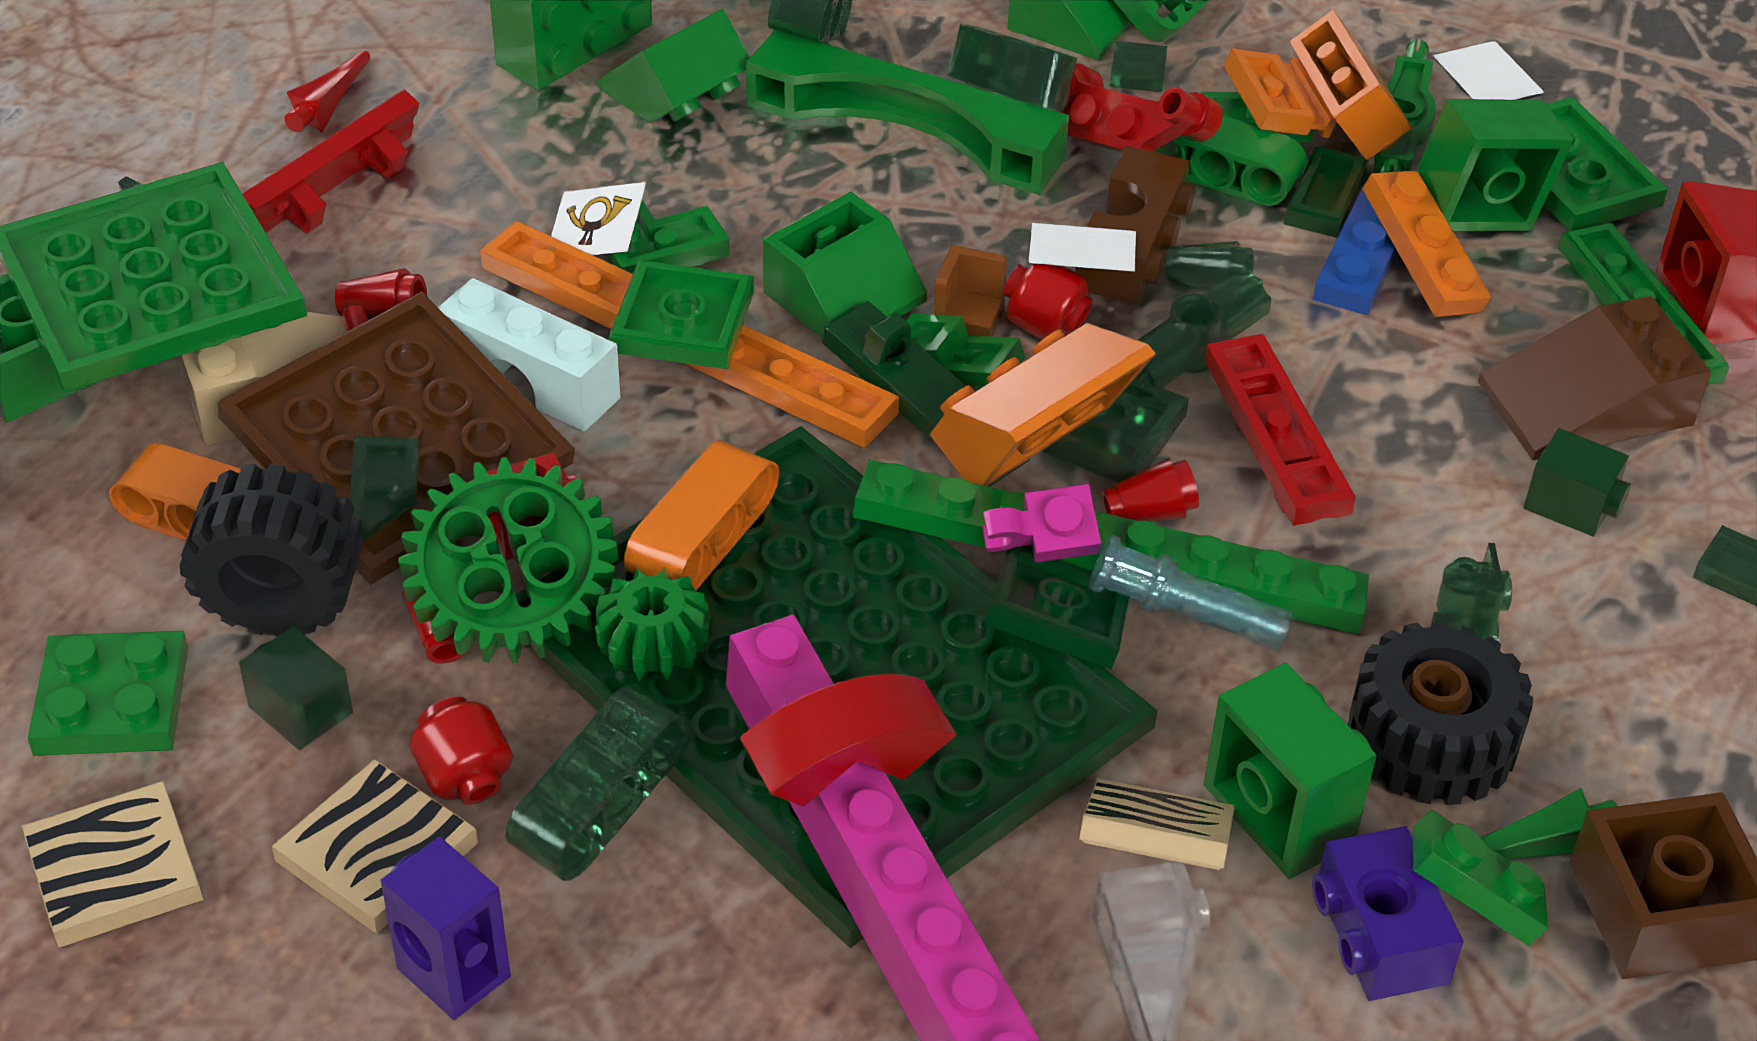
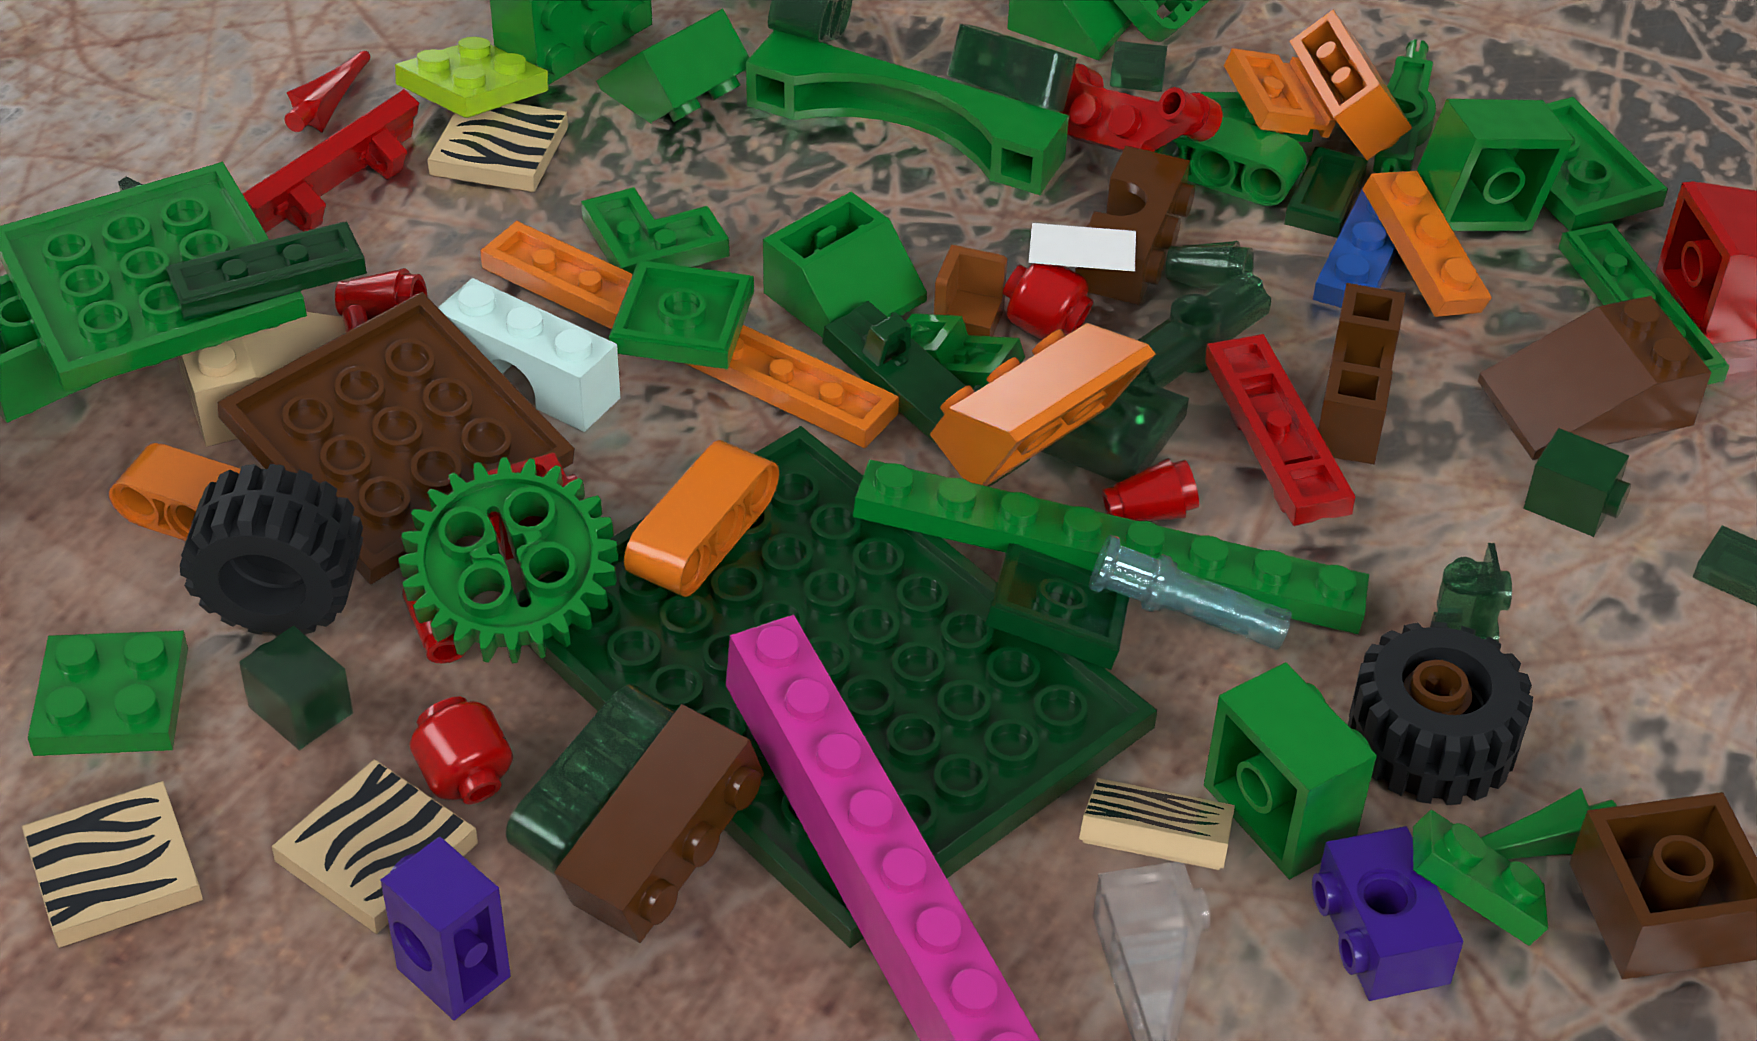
clear green tile [350,436,419,542] -> none
white sticker [551,182,646,255] -> none
green gear [595,567,709,681] -> none
red brick [740,674,957,807] -> none
dark pink plate [982,484,1101,563] -> none
white sticker [1433,41,1544,100] -> none
none -> dark green tile [166,221,367,321]
none -> lime plate [395,37,548,118]
none -> tan tile [427,103,568,192]
none -> reddish brown brick [554,704,764,943]
none -> reddish brown arch [1318,283,1406,465]

